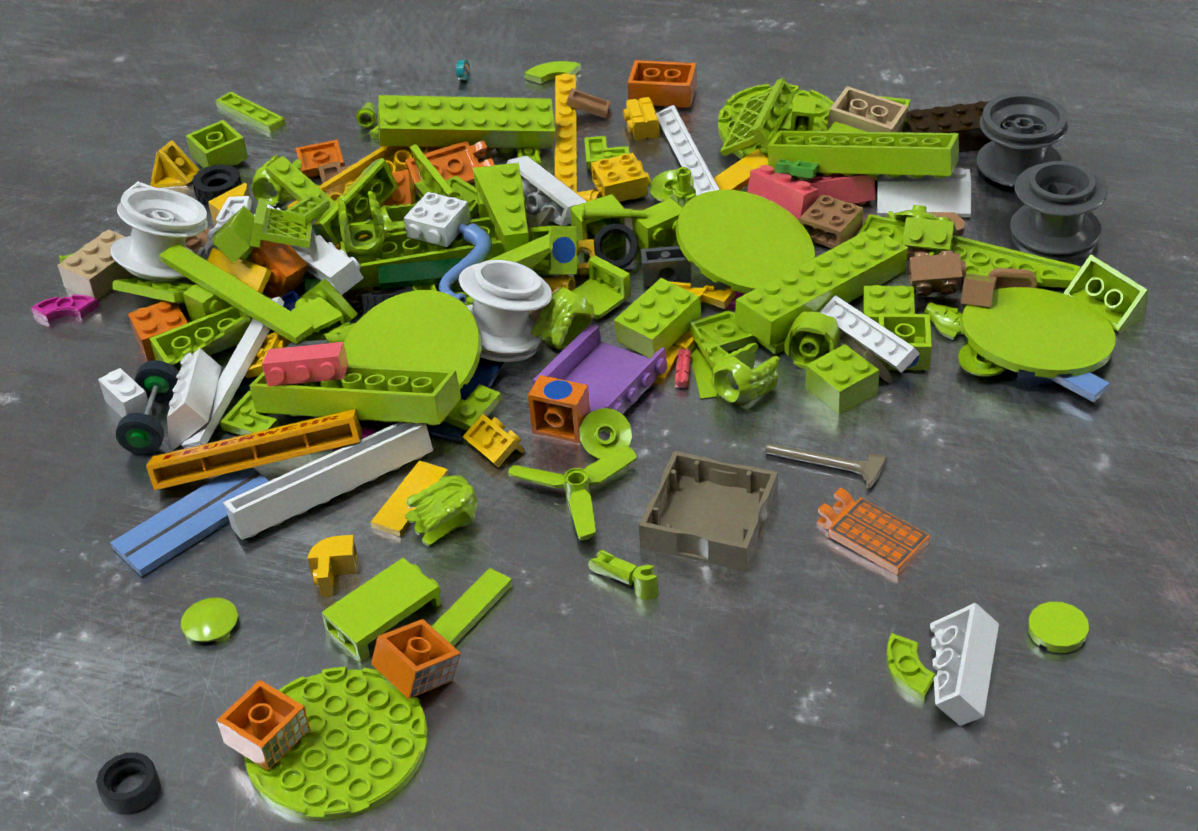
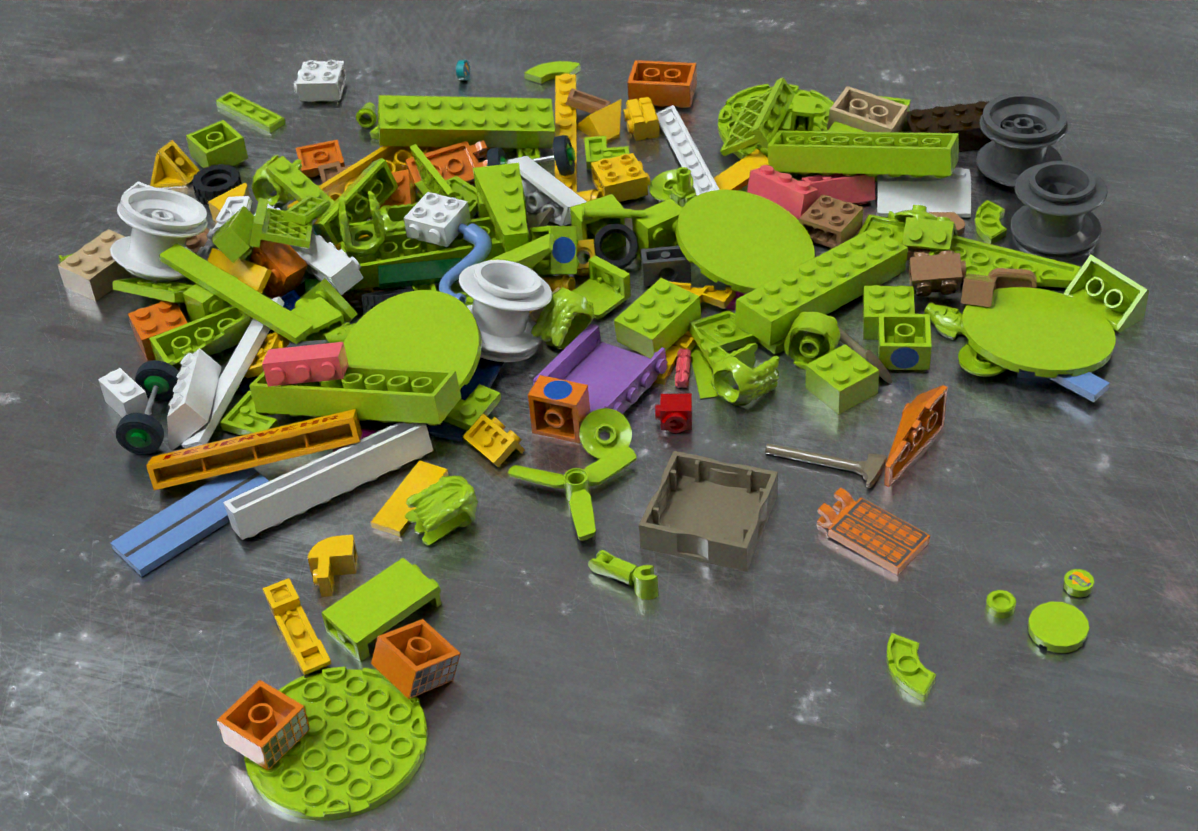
dark pink tile [31,294,99,322] -> none
black tyre [96,752,160,814] -> none
lime dish [181,598,238,642] -> none
lime tile [432,568,513,646] -> none
bright green plate [775,159,819,180] -> none
white plate [819,295,919,373] -> none
white wedge [930,603,999,726] -> none
none -> yellow slope [262,578,332,675]
none -> white brick [294,60,347,102]
none -> black axle [487,135,576,176]
none -> yellow slope [577,99,622,144]
none -> red brick [655,393,692,433]
none -> orange wedge [884,385,948,487]
none -> lime tile [975,200,1007,244]
none -> lime tile [986,590,1016,619]
none -> lime tile [1063,569,1094,597]

